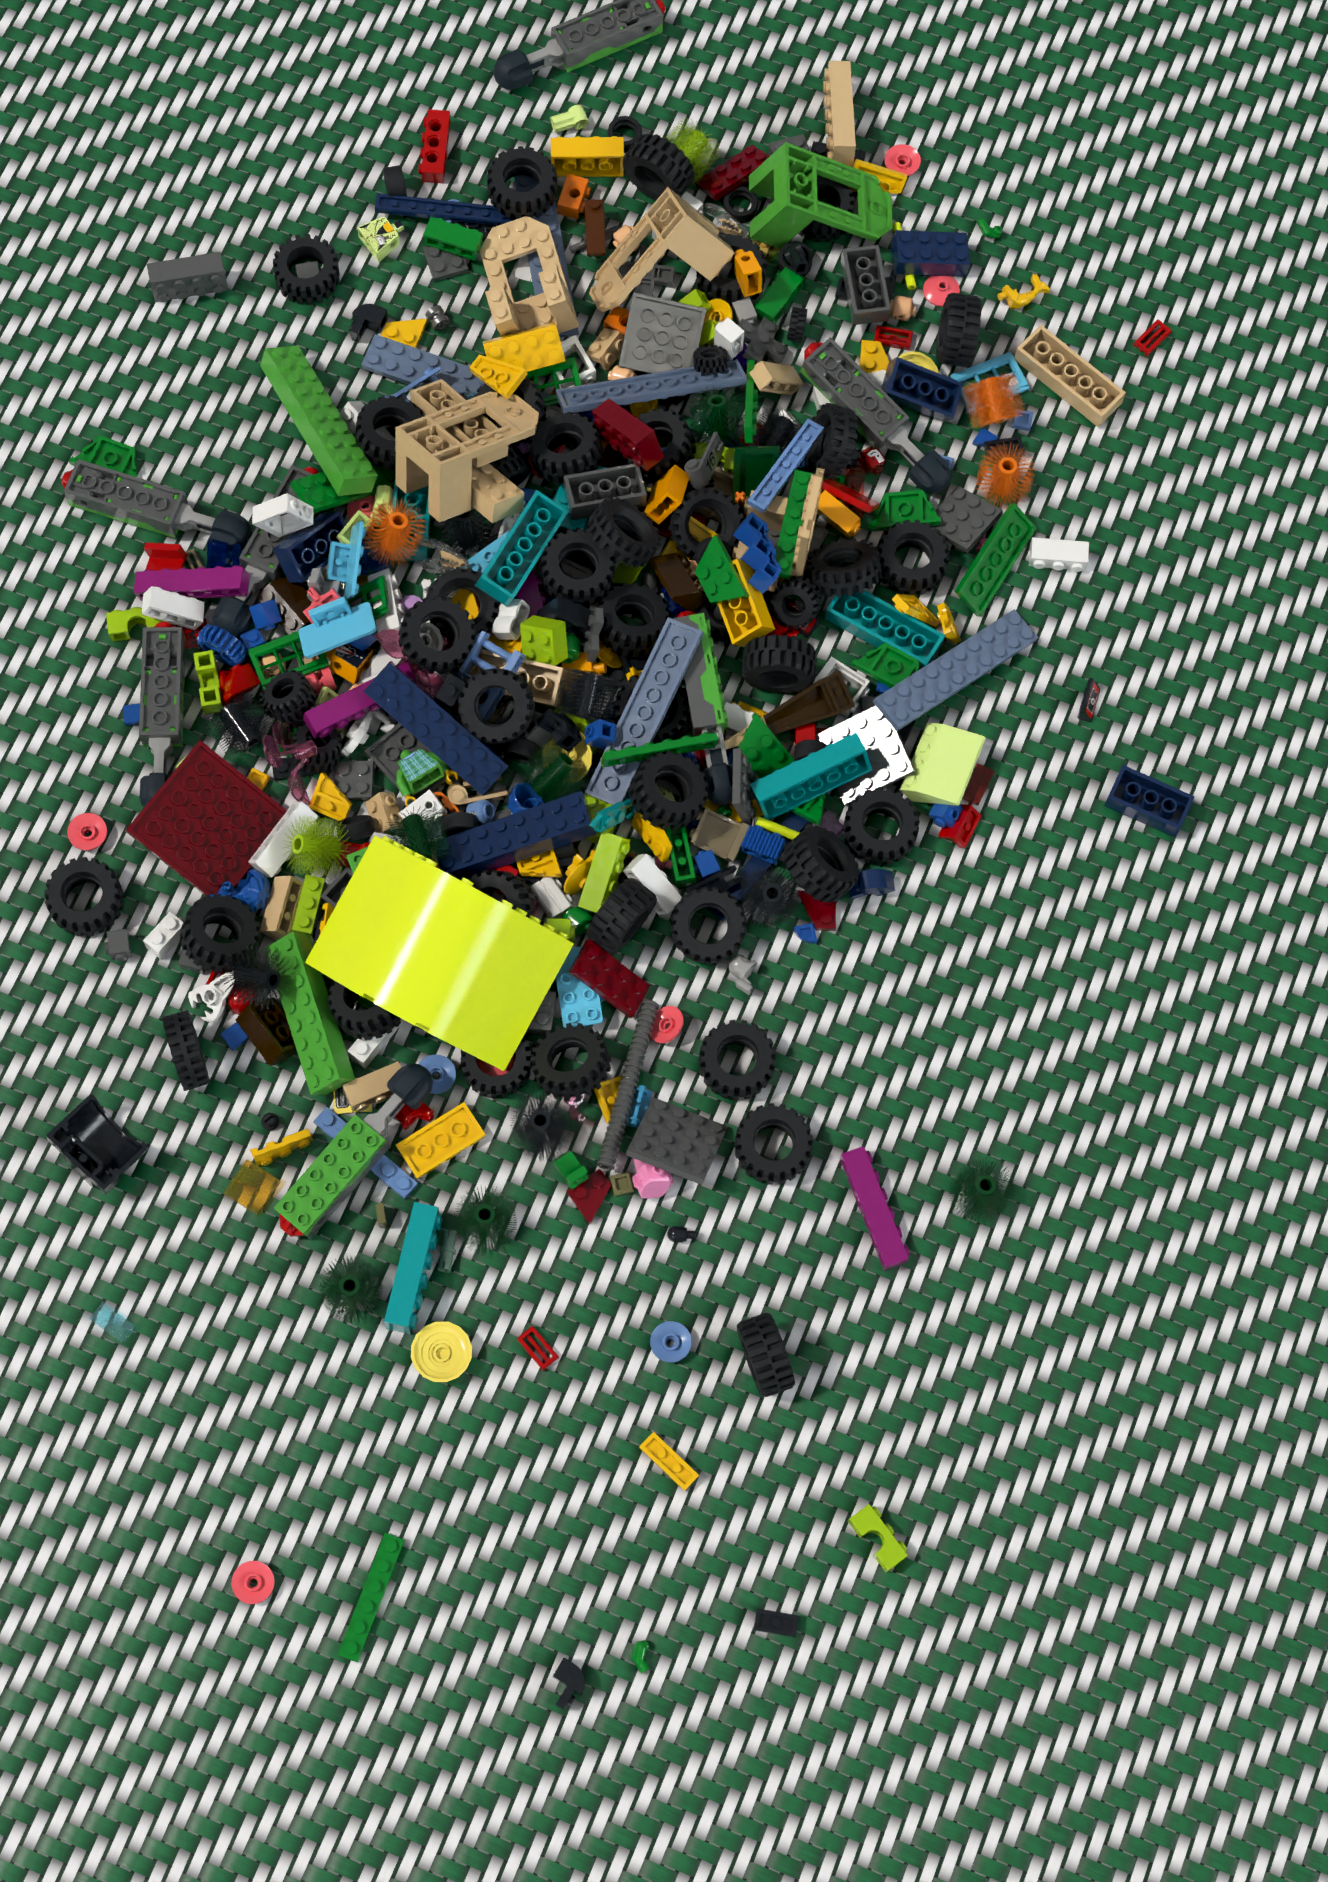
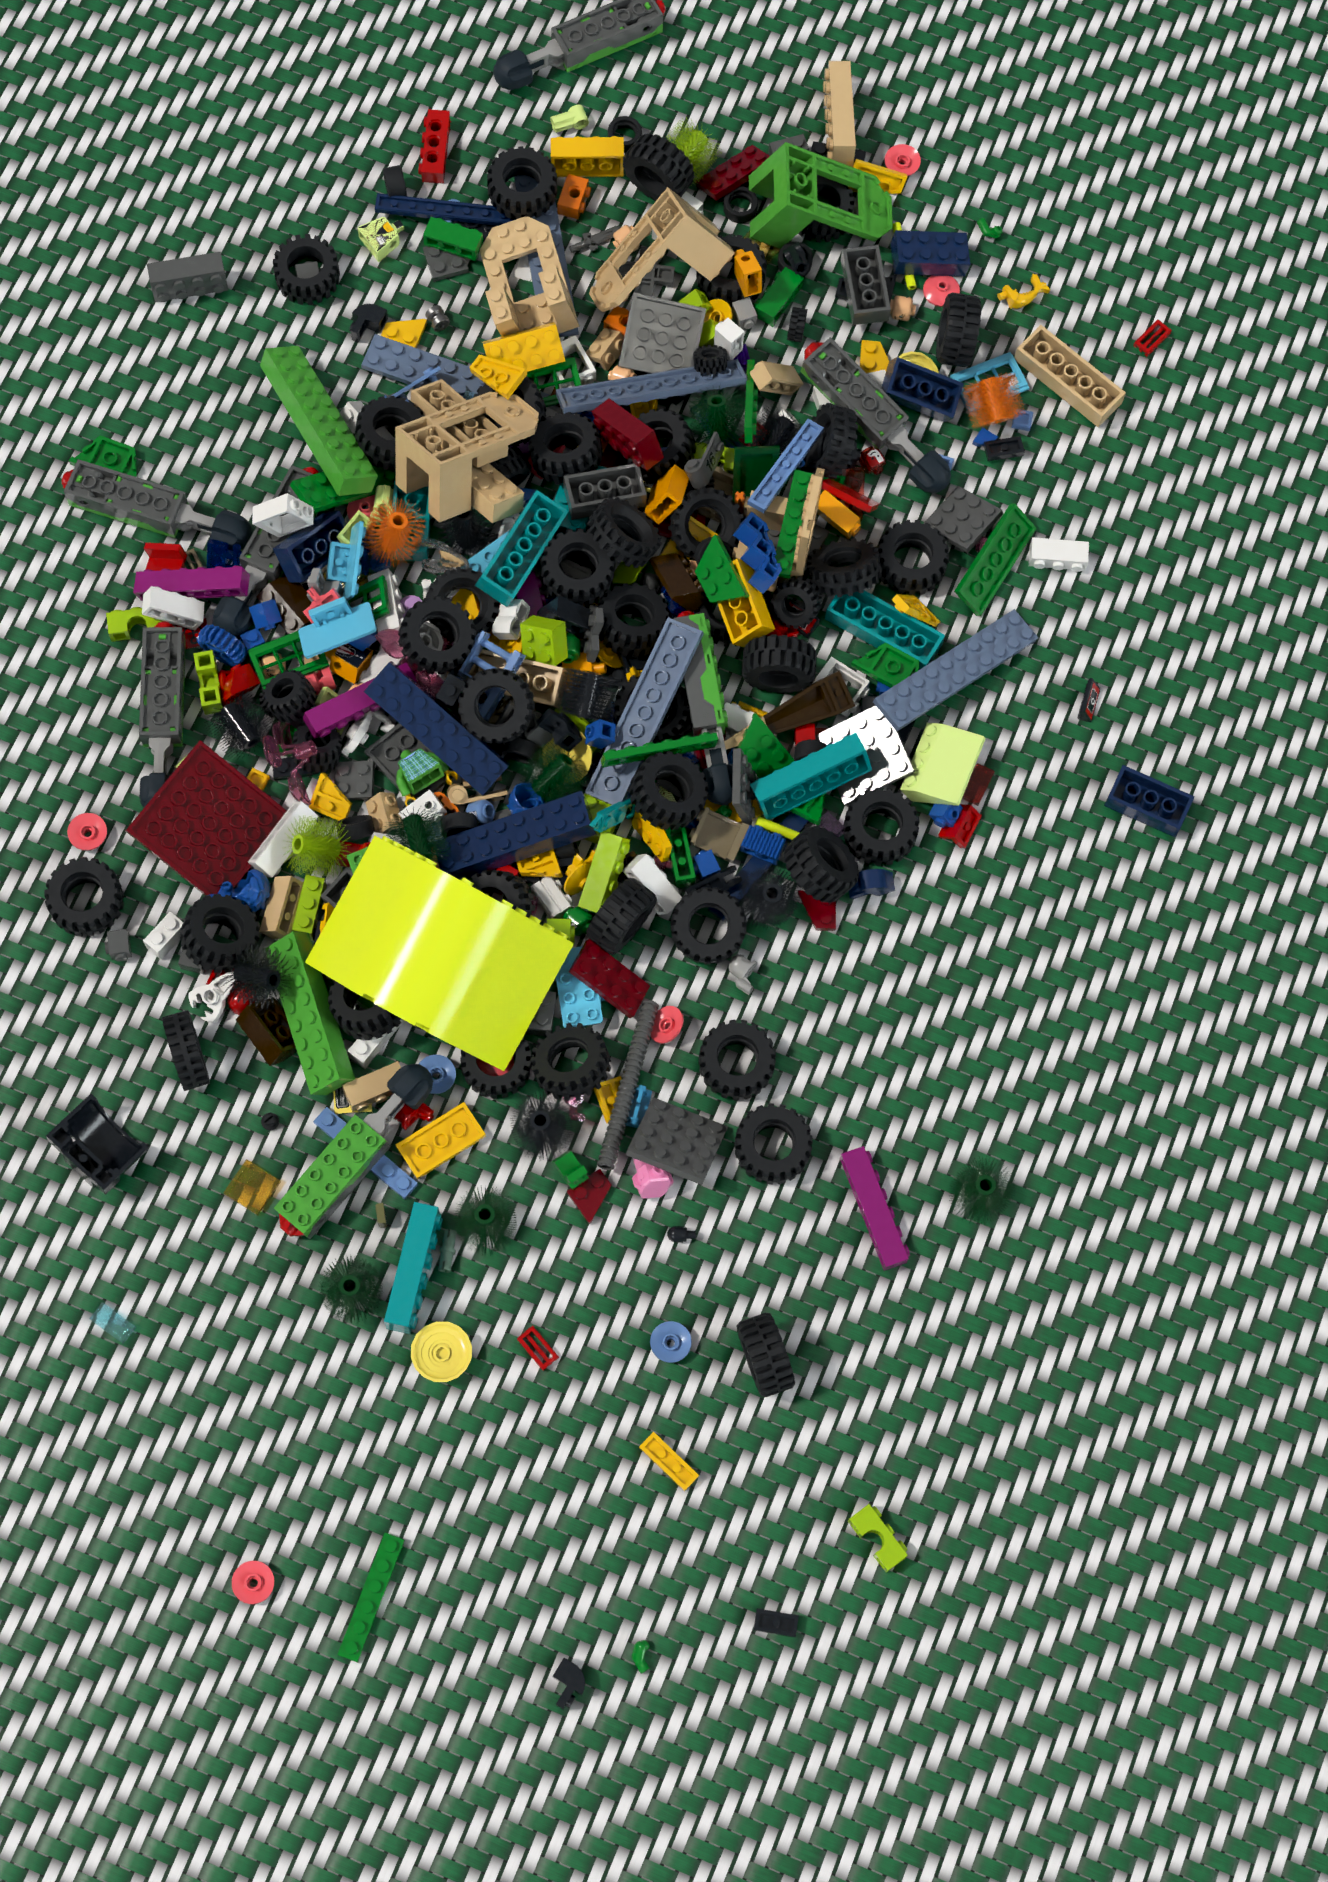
blue tile [123,703,140,726] -> none
blue tile [220,1022,249,1051] -> none
yellow wing [250,1128,313,1167] -> none
reddish brown slope [584,200,606,256] -> none
olive tile [610,1172,634,1197] -> none
clear animal [703,203,749,239] -> none
dark grey plate [738,317,788,365] -> none
blue tile [793,923,817,944] -> none
green wing [868,490,942,532] -> none
red tile [874,325,913,351] -> none
yellow wing [937,602,961,644] -> none
orange piece [975,444,1036,509] -> none

